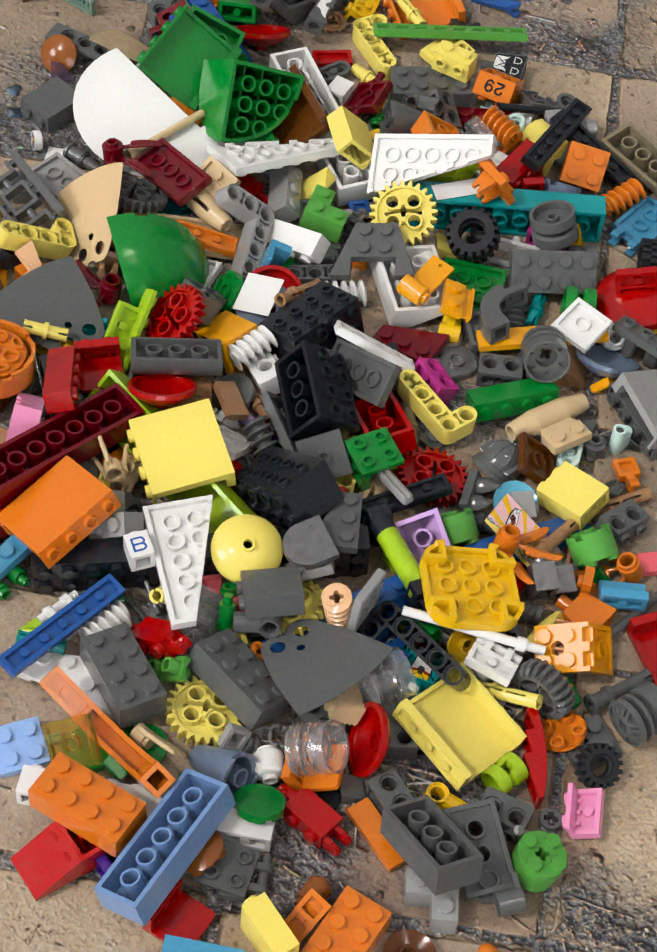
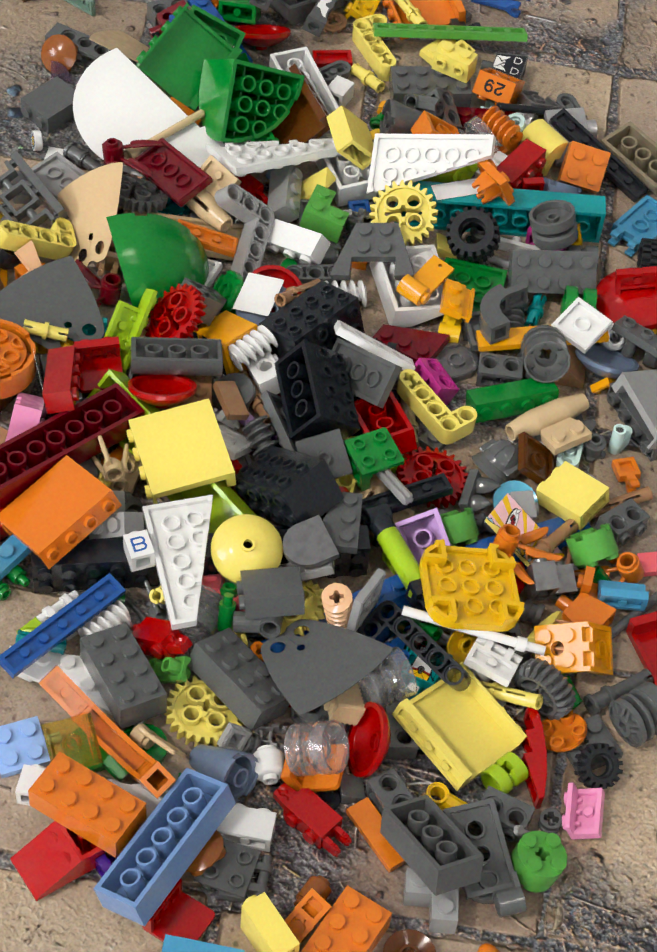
green tile [234,784,286,824] -> none
dark azure panel [260,239,292,267] -> none
dark red plate [344,71,393,117] -> none
black tile [520,98,592,173] -> none
orange piece [601,178,647,217] -> none
dark grey plate [604,479,624,499] -> none

